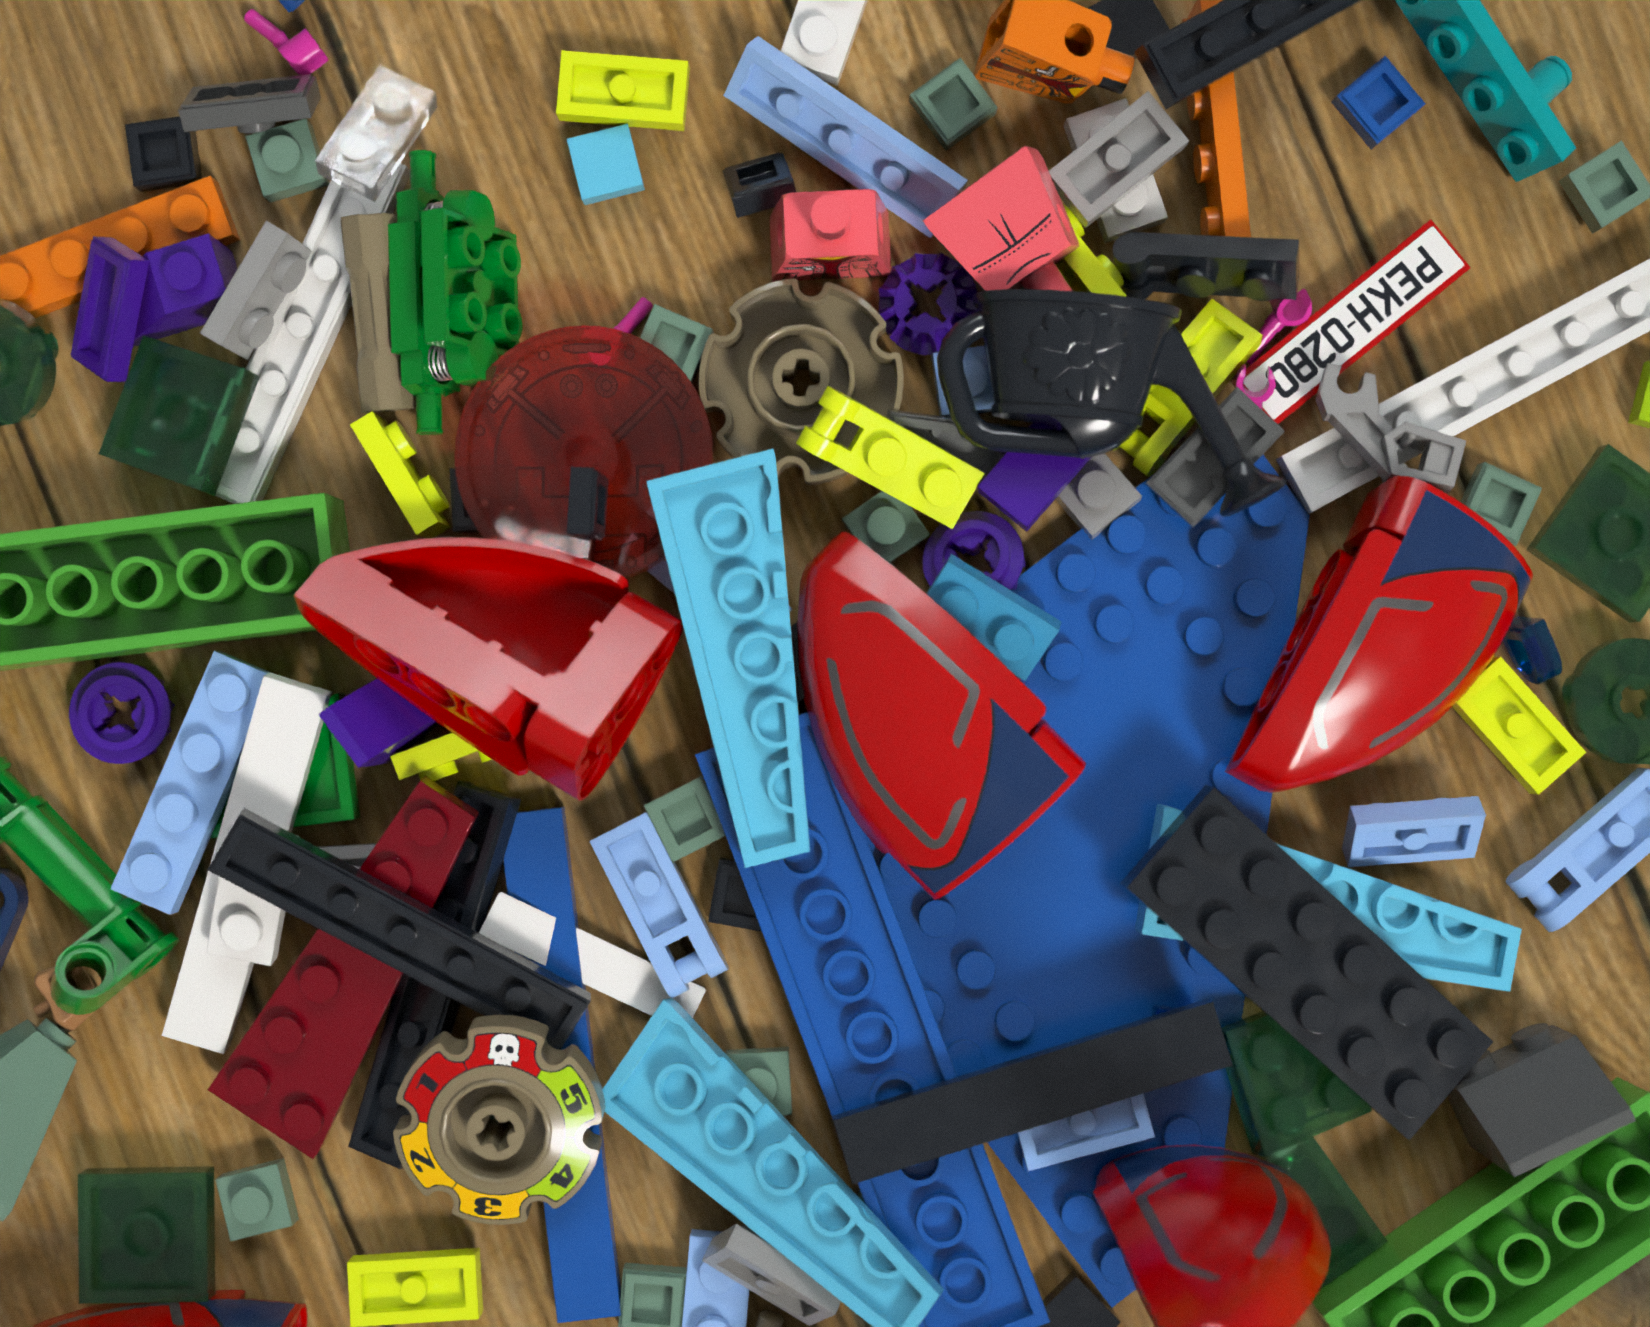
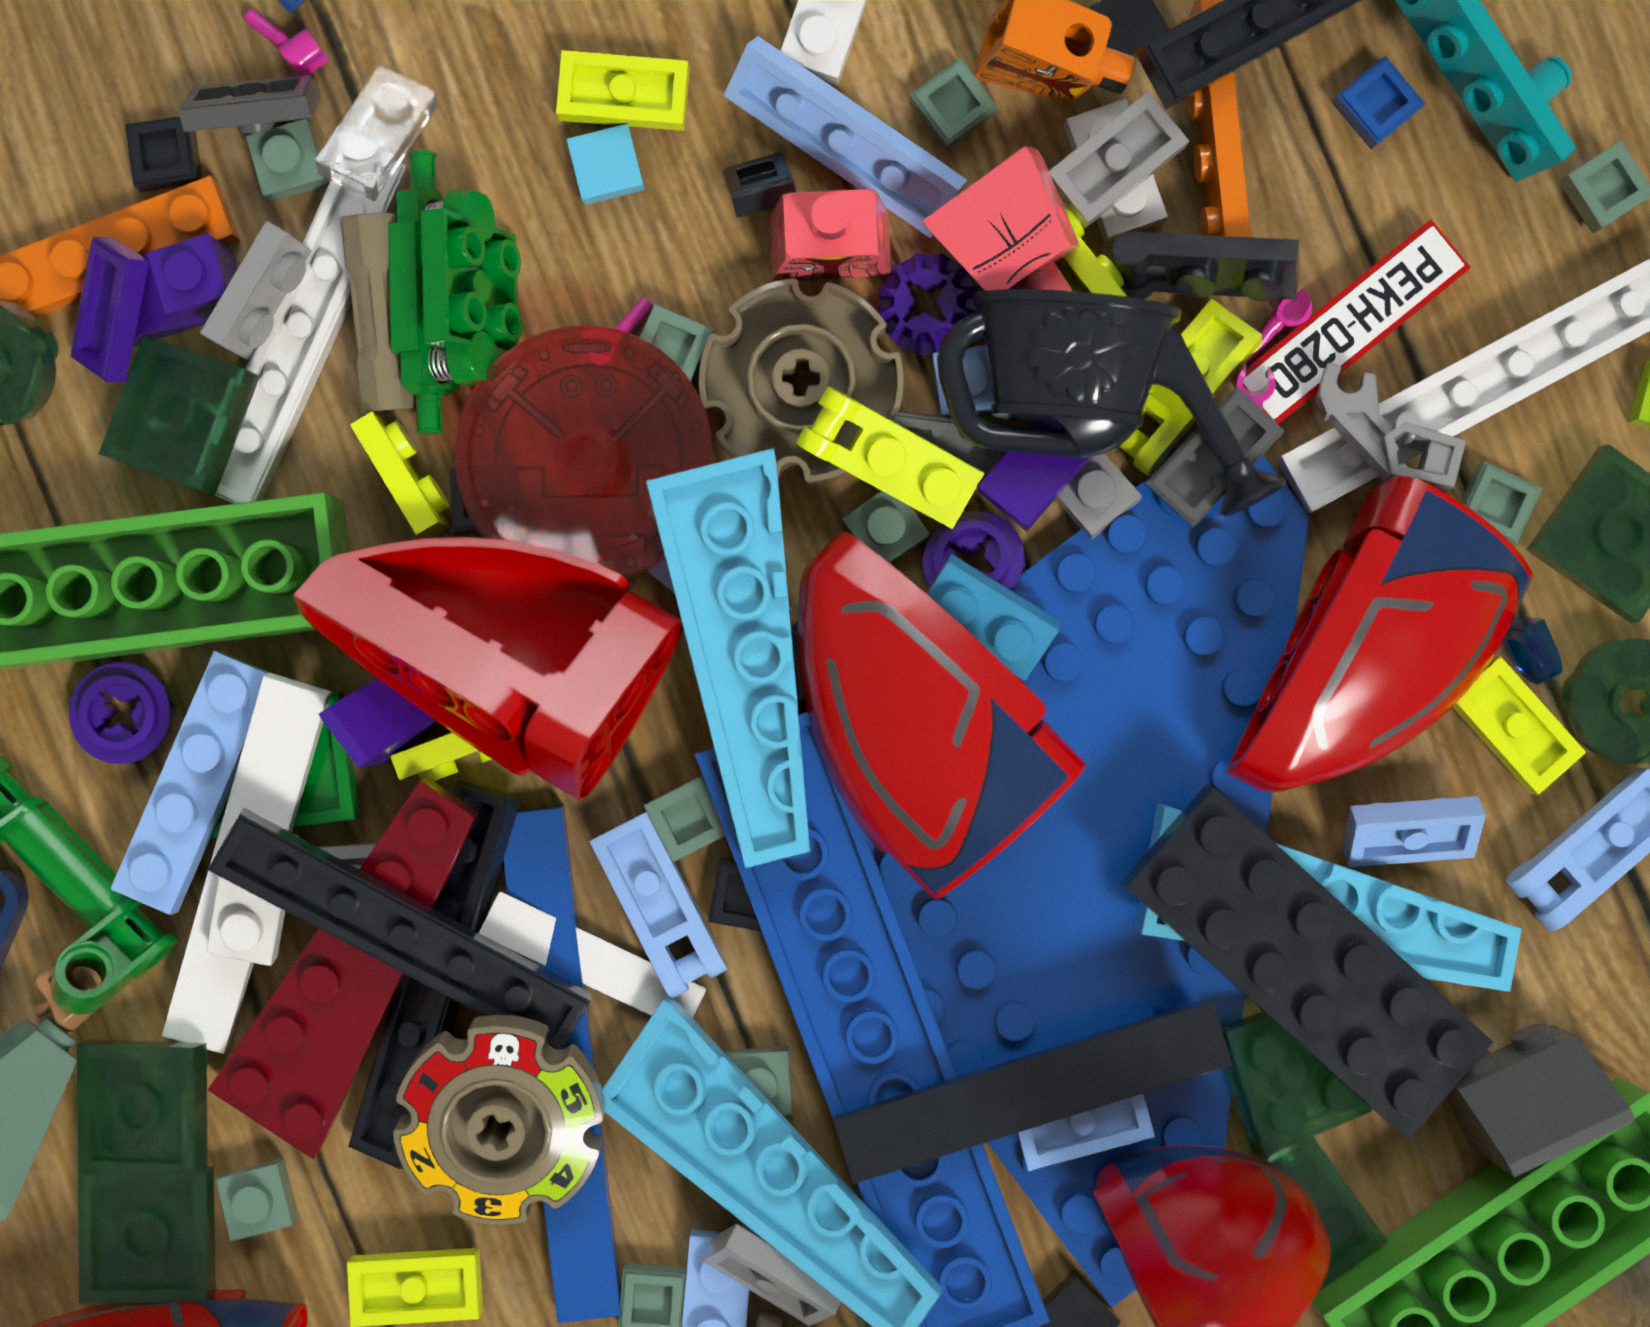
black tile [566,466,609,541] -> none
none -> clear green plate [77,1040,208,1178]

